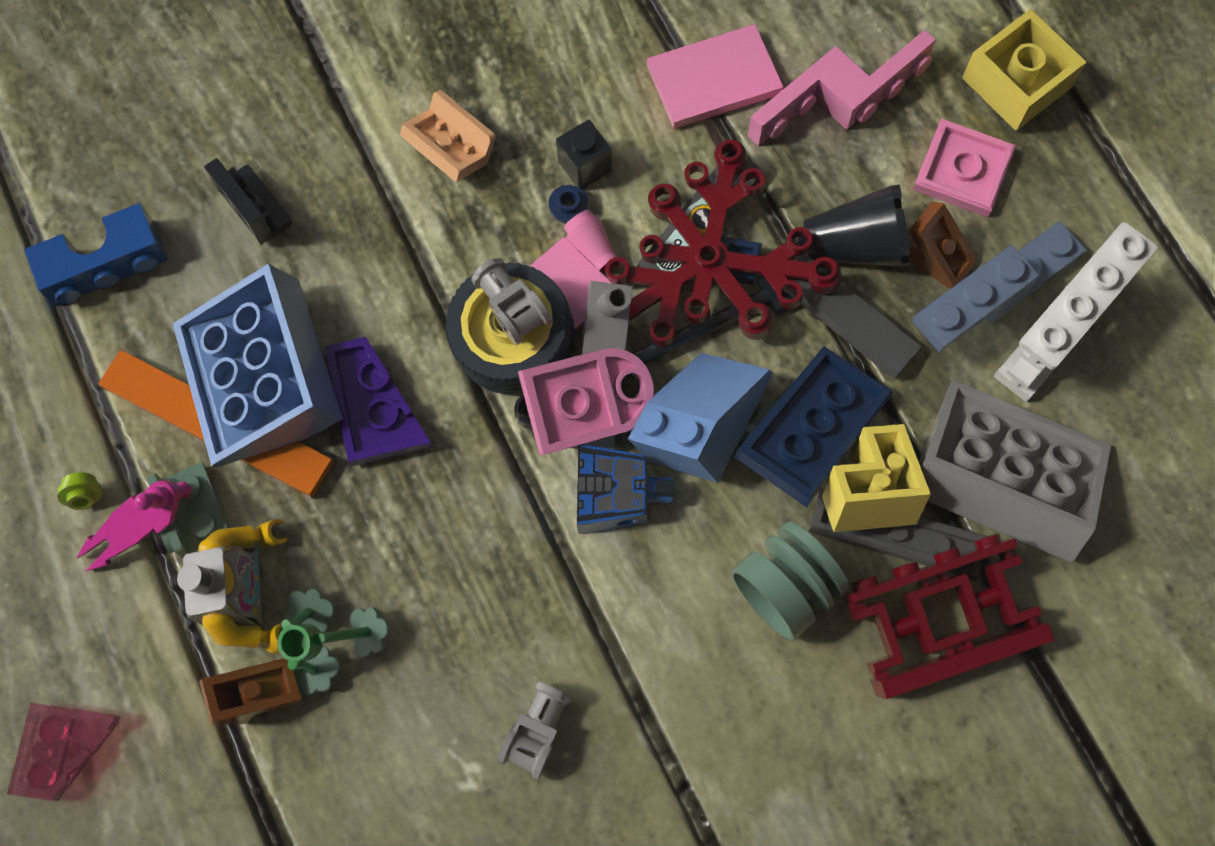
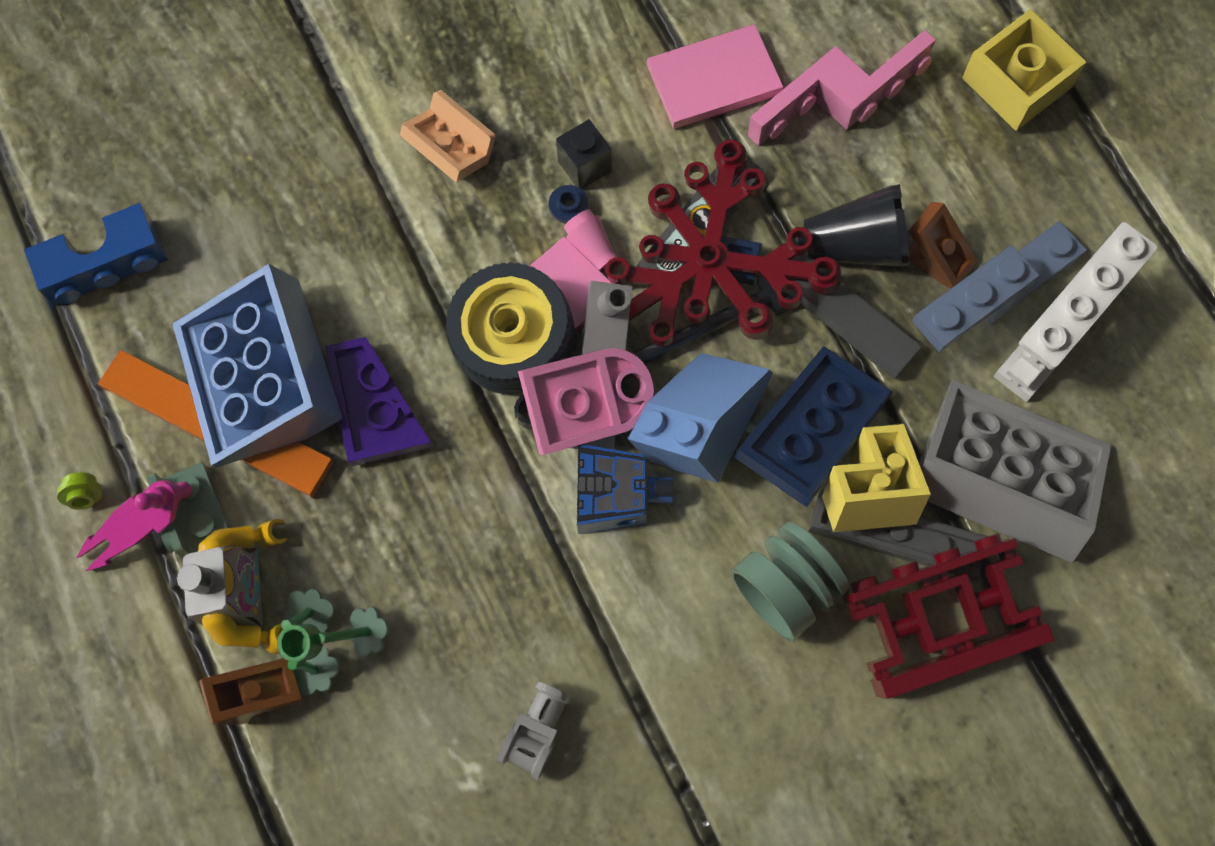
clear pink wing [7,703,120,802] -> none
black bracket [203,158,292,245] -> none
light grey connector [471,258,552,346] -> none
bright pink tile [913,118,1016,217] -> none

